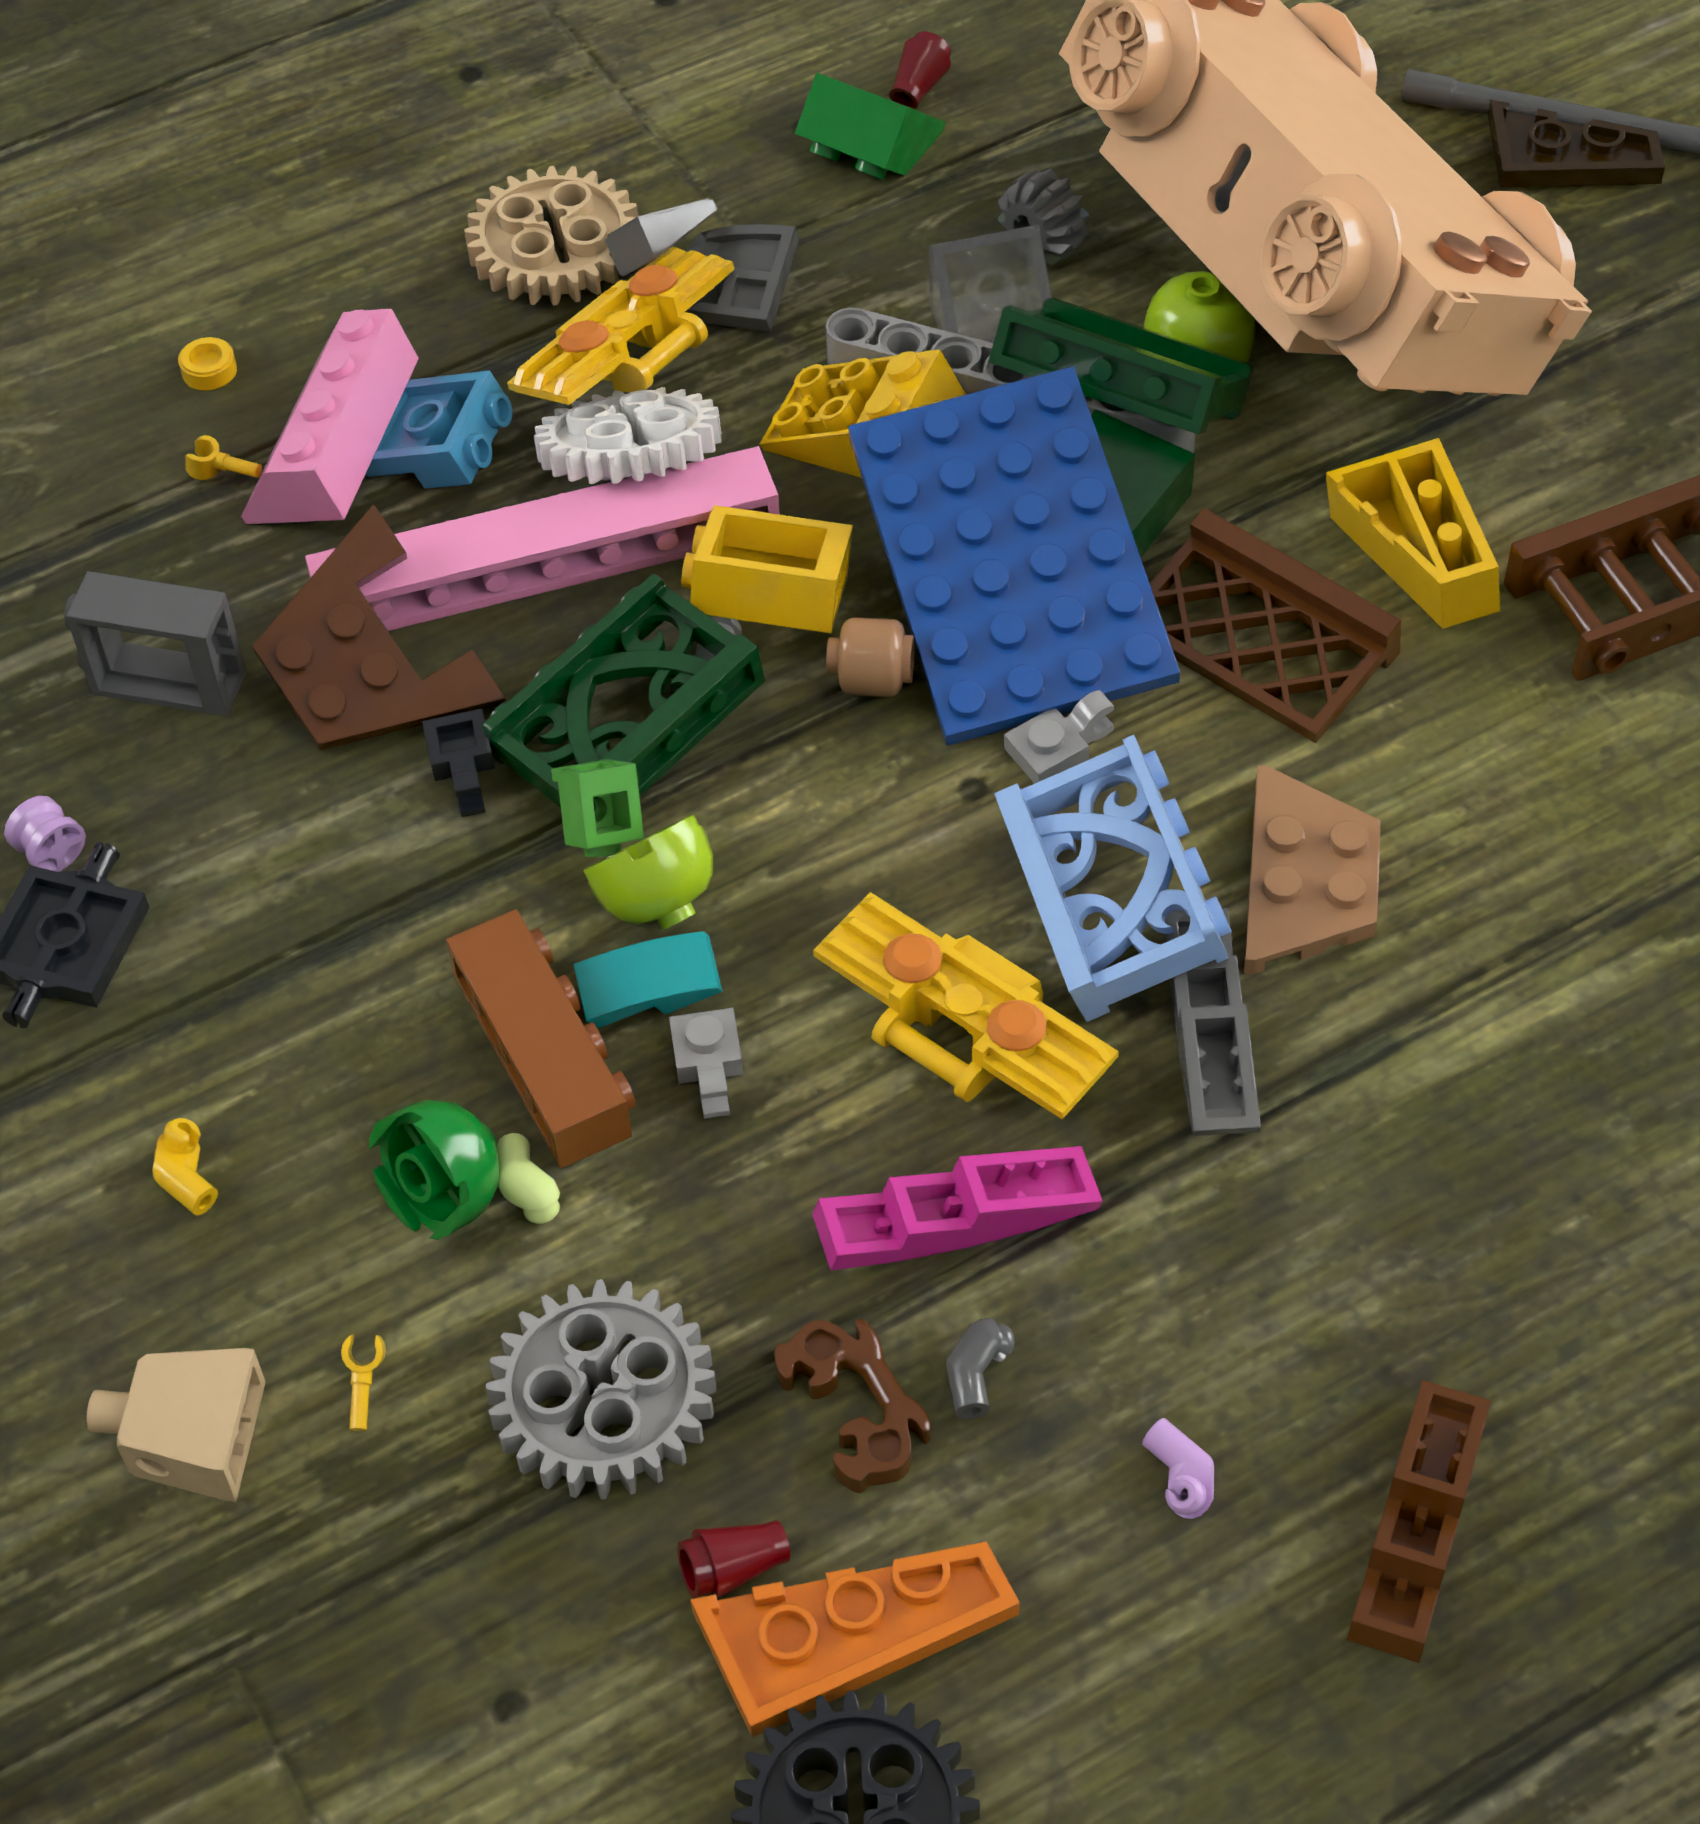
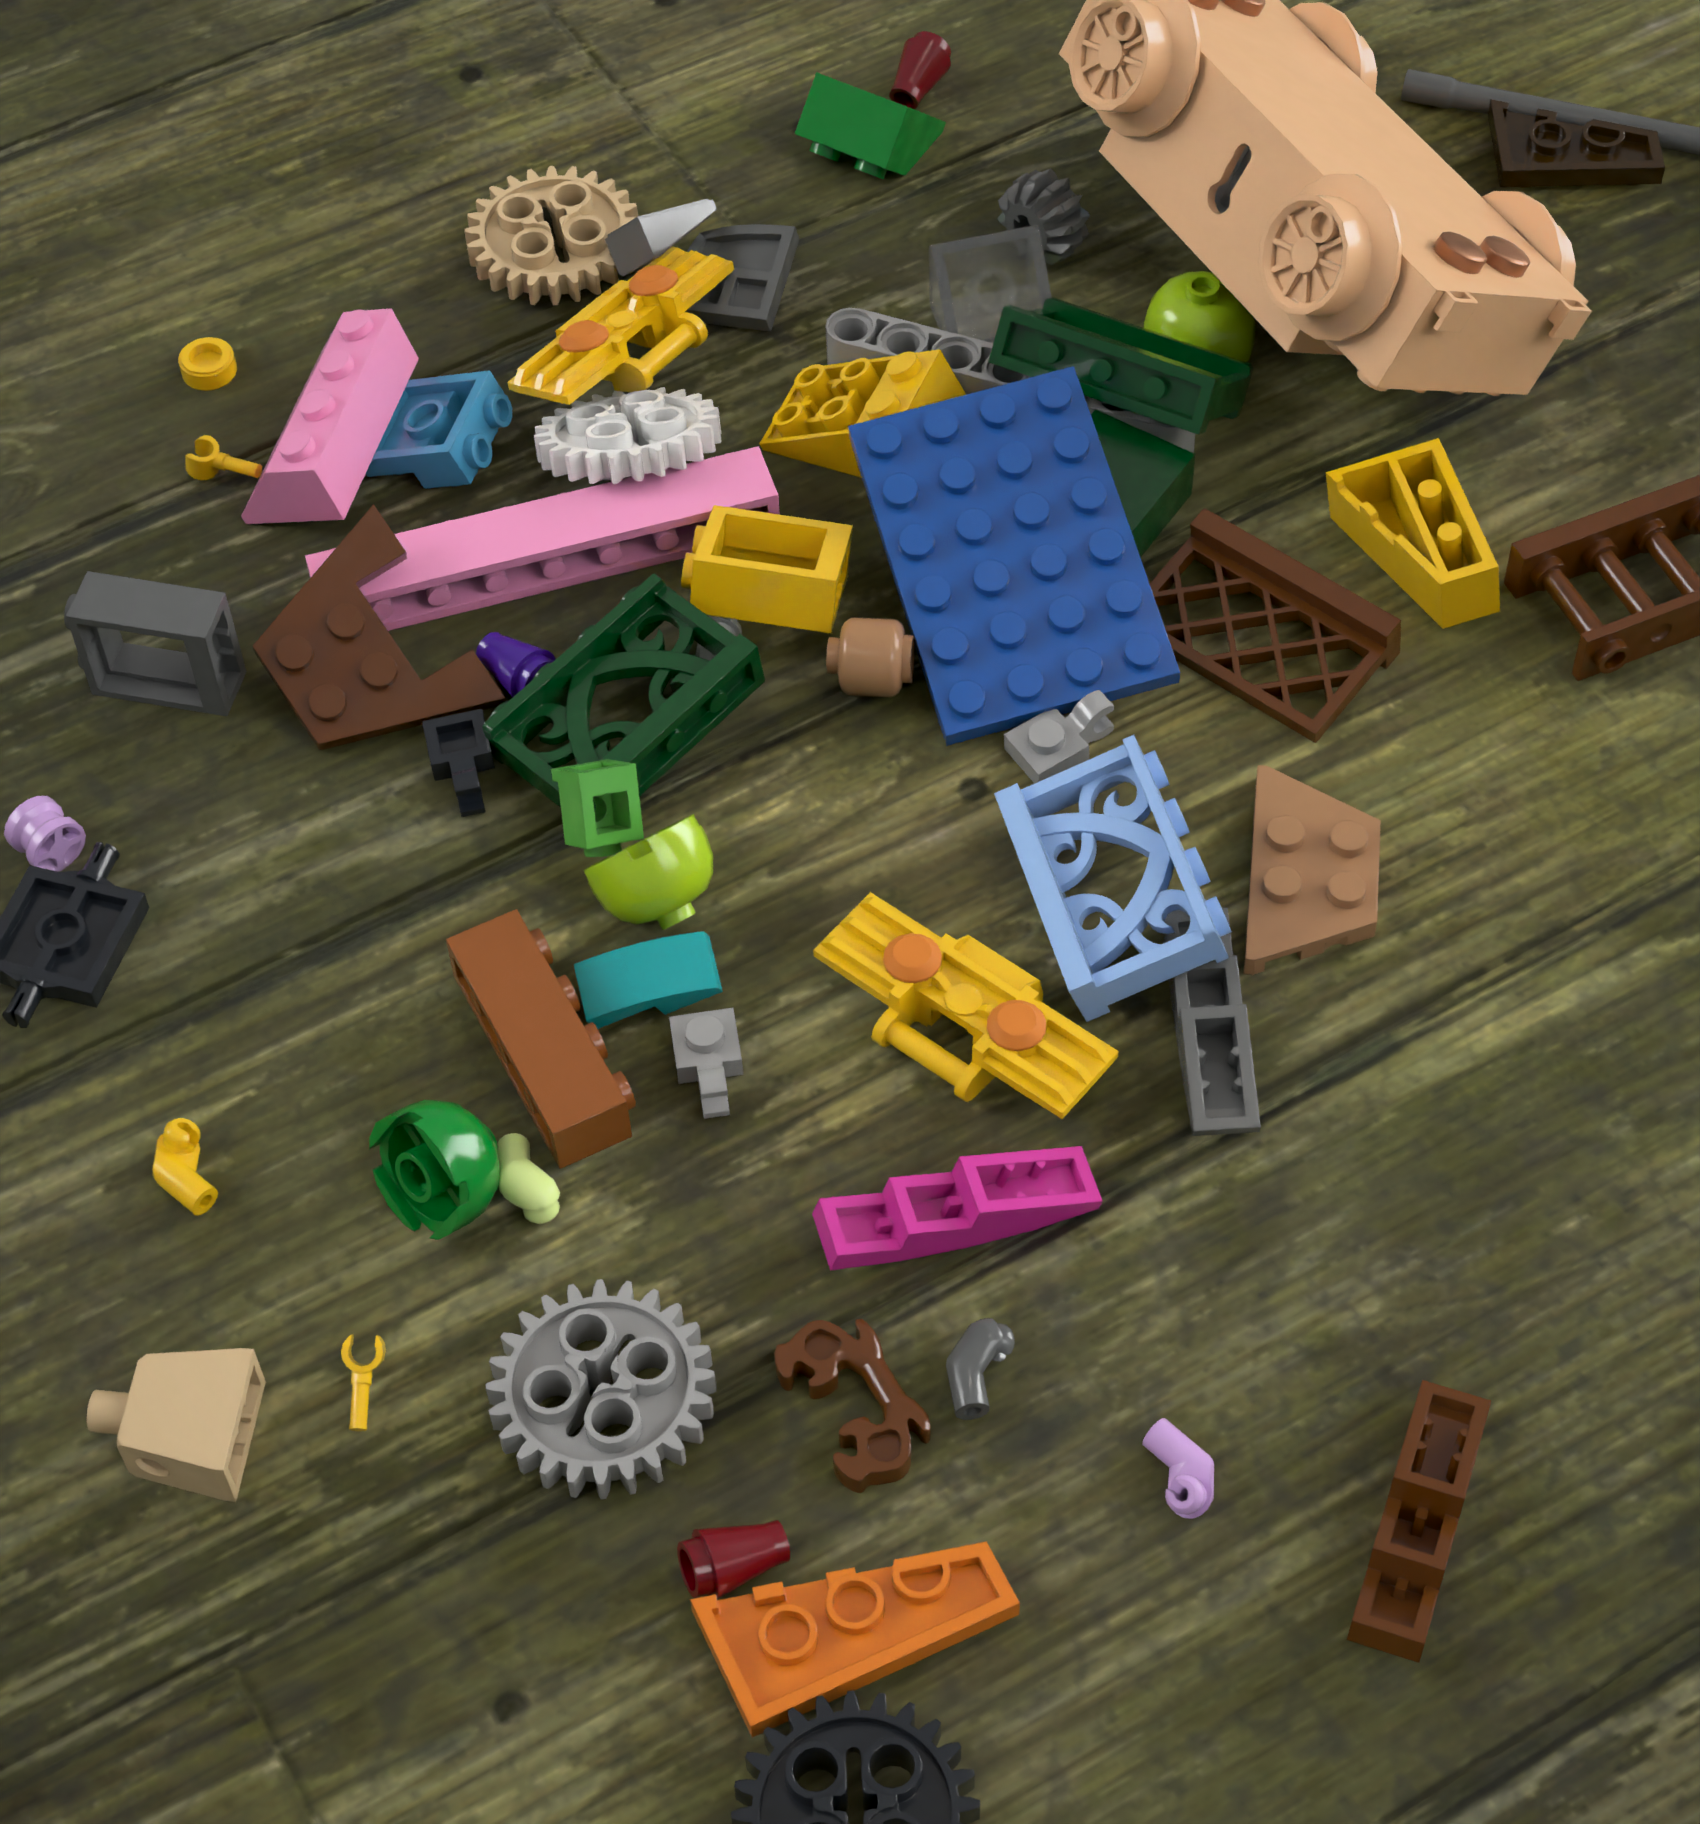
none -> dark purple cone [476,632,556,697]

